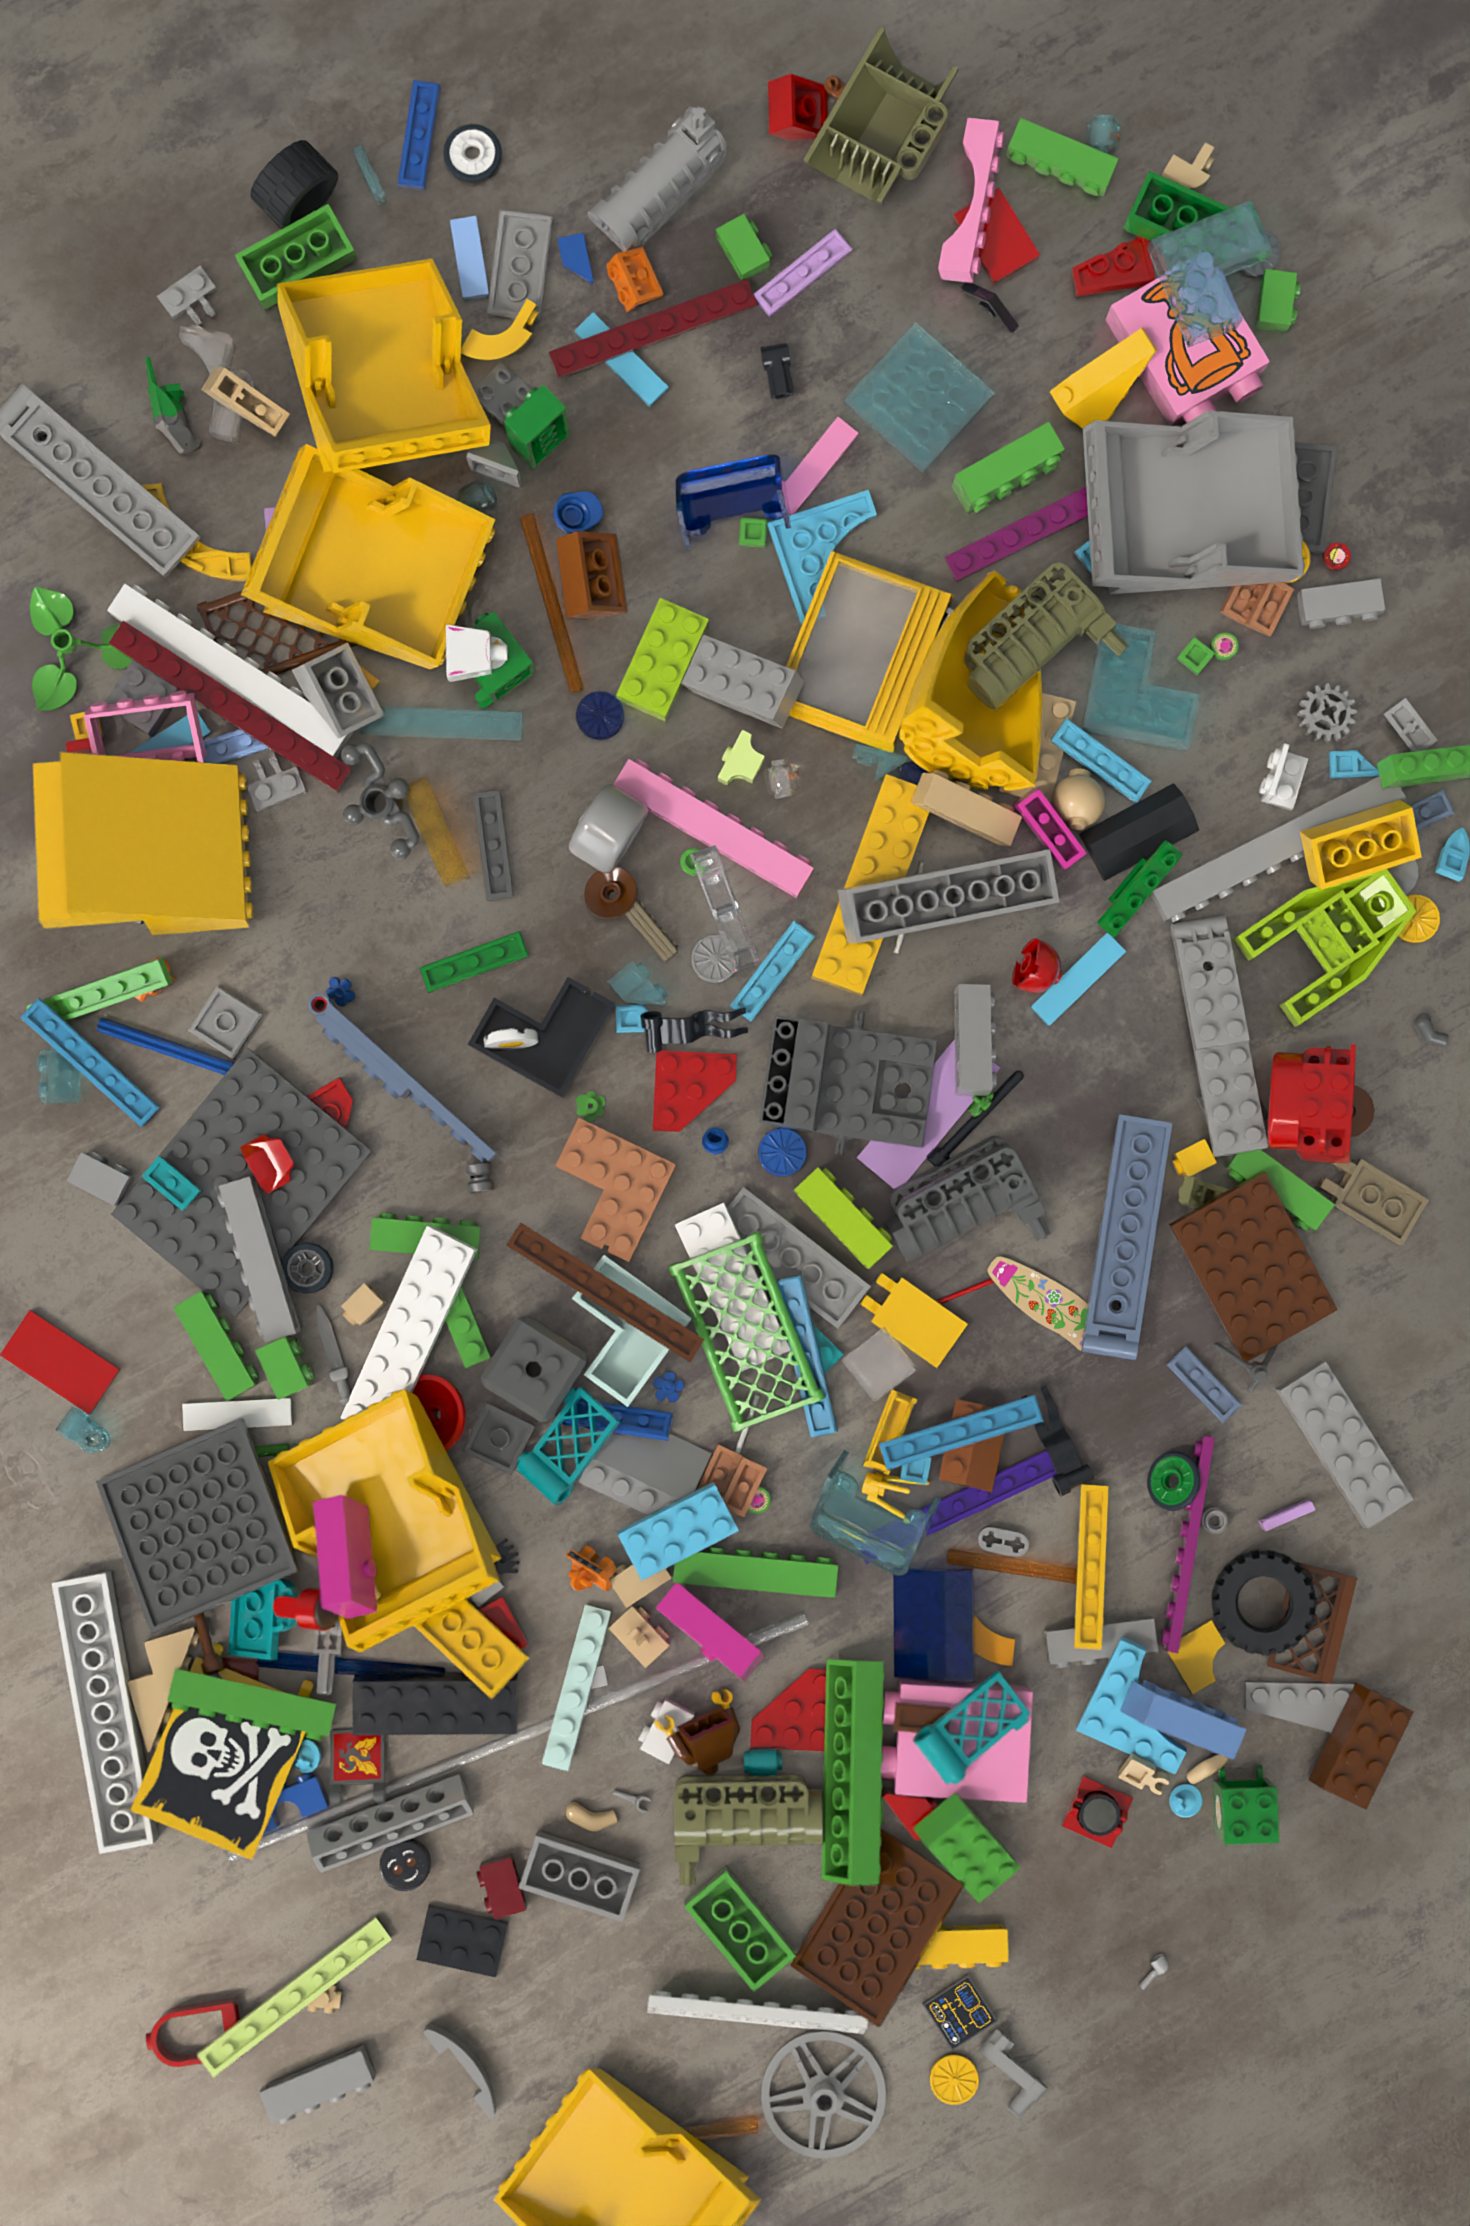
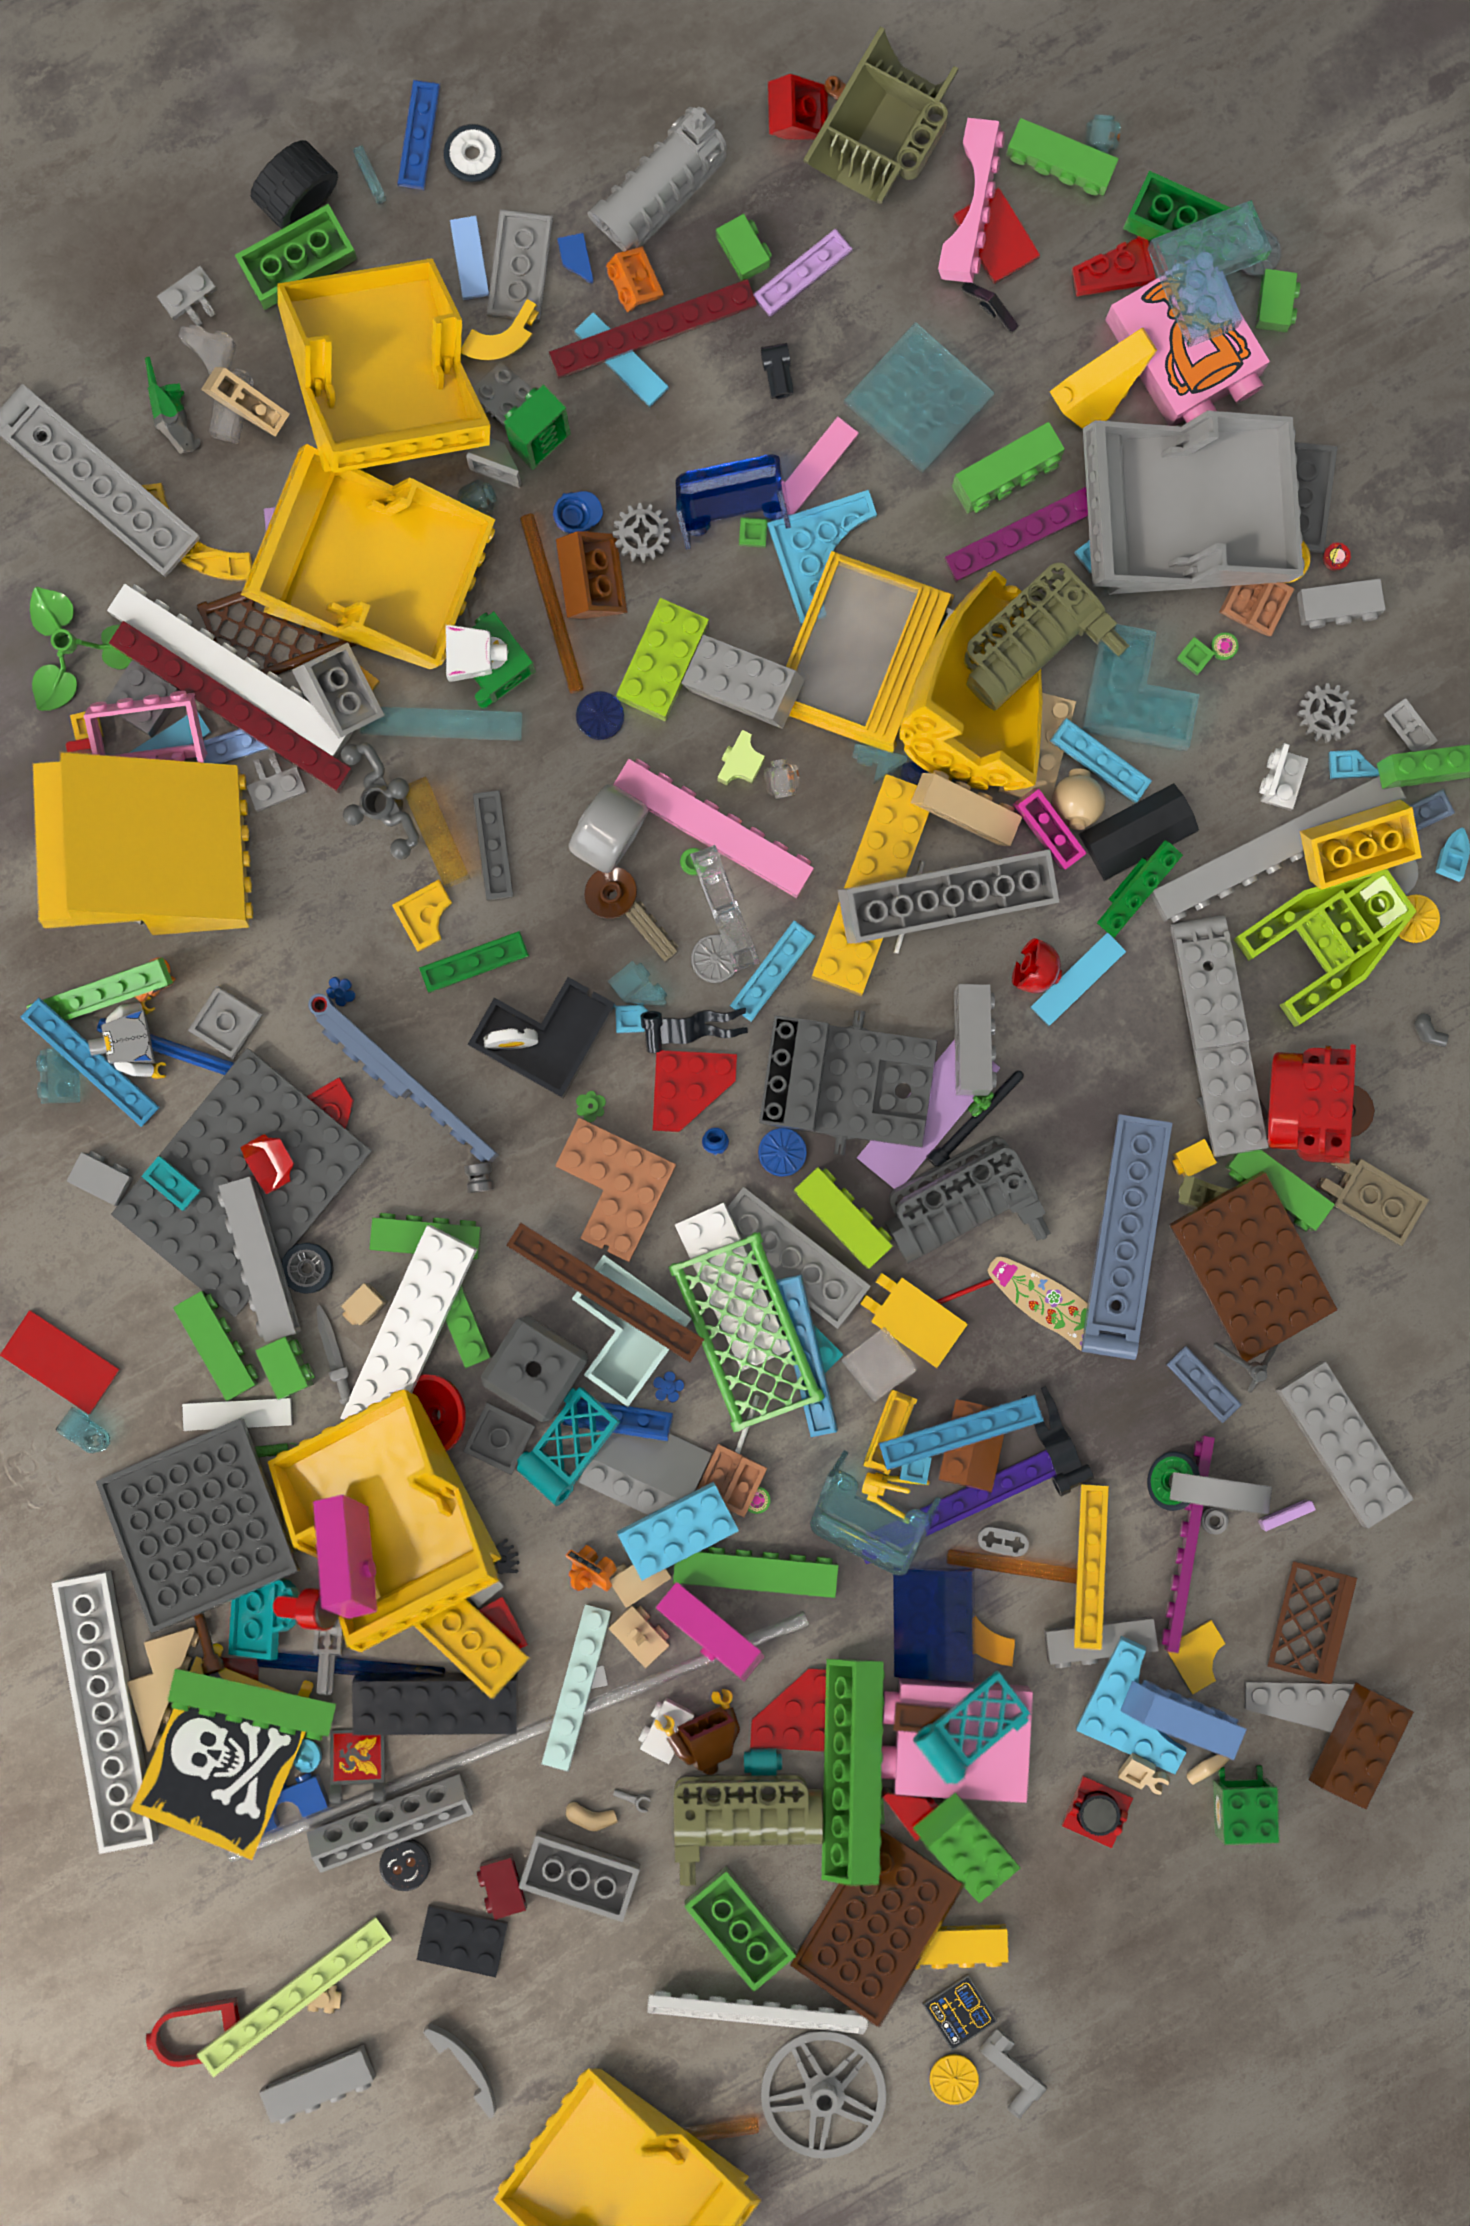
light grey hand [1139,1953,1168,1990] -> none
tan brick [1161,142,1214,192] -> none
medium azure hat [1169,1784,1203,1817] -> none
black tyre [1212,1550,1317,1656] -> none
none -> torso [88,996,166,1079]
none -> yellow tile [392,879,452,952]
none -> light grey gear [613,503,671,563]
none -> light grey window [1170,1472,1272,1514]

